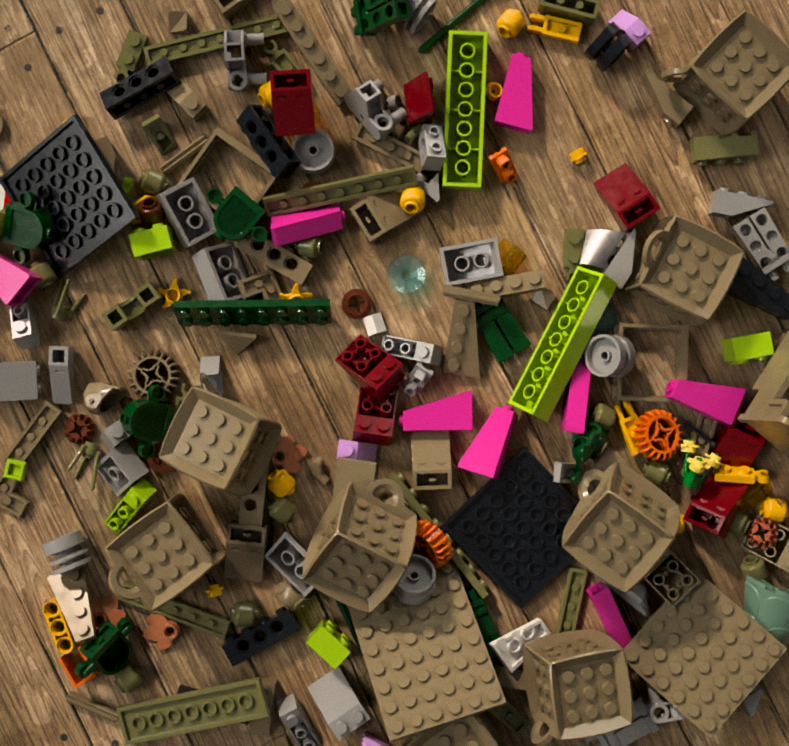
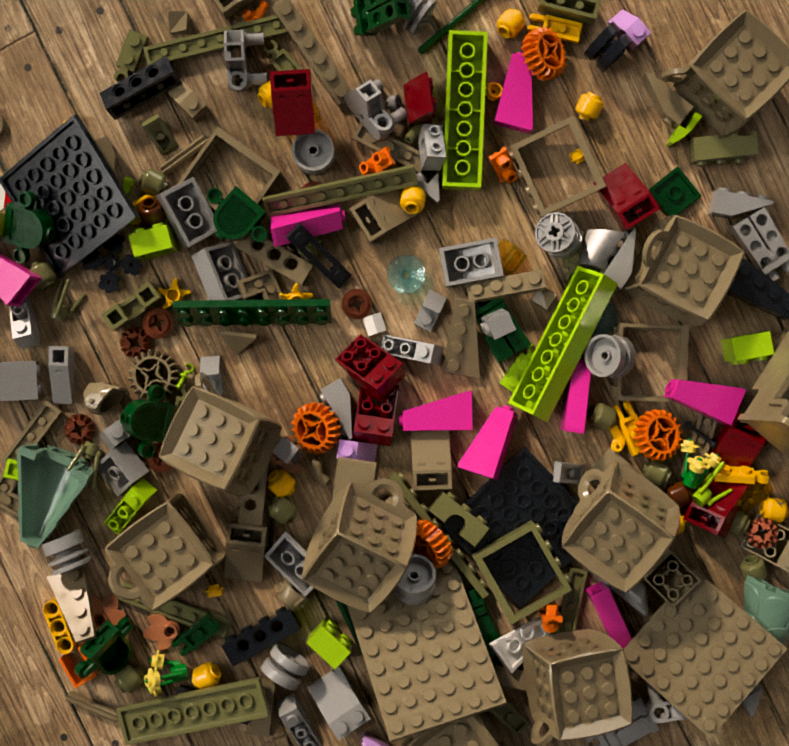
olive head [230,602,259,627] -> none
black brick [236,104,301,178] -> none
light grey hips [403,362,434,397] -> none
dark tan axle [443,285,500,306] -> none
dark green animal [570,422,609,483] -> none
none -> sand green cone [17,444,93,549]
none -> black plant [82,234,143,293]
none -> copper gear [119,327,151,358]
none -> copper gear [143,308,174,338]
none -> plant [144,650,187,697]
none -> dark green hinge [171,612,221,656]
none -> lime hand [176,363,194,389]
none -> yellow head [192,662,221,689]
none -> orange arm [242,0,270,22]
none -> light grey wheel [261,643,311,691]
none -> light grey slope [273,437,305,467]
none -> black container [285,222,352,289]
none -> orange gear [291,402,342,454]
none -> light grey slope [320,378,353,440]
none -> orange hips [359,147,396,175]
none -> light grey slope [413,290,447,332]
none -> olive arch [428,491,489,547]
none -> olive window [471,520,572,625]
none -> light grey brick [480,308,516,340]
none -> lime plate [499,343,534,393]
none -> dark tan window [509,115,607,217]
none -> orange gear [521,27,568,81]
none -> light grey wheel [535,212,582,259]
none -> orange hips [539,600,563,633]
none -> yellow head [575,91,604,122]
none -> yellow arm [609,424,625,453]
none -> dark green tile [648,166,701,216]
none -> lime slope [665,112,702,147]
none -> reddish brown head [665,481,693,508]
none -> lime plant [692,461,733,507]

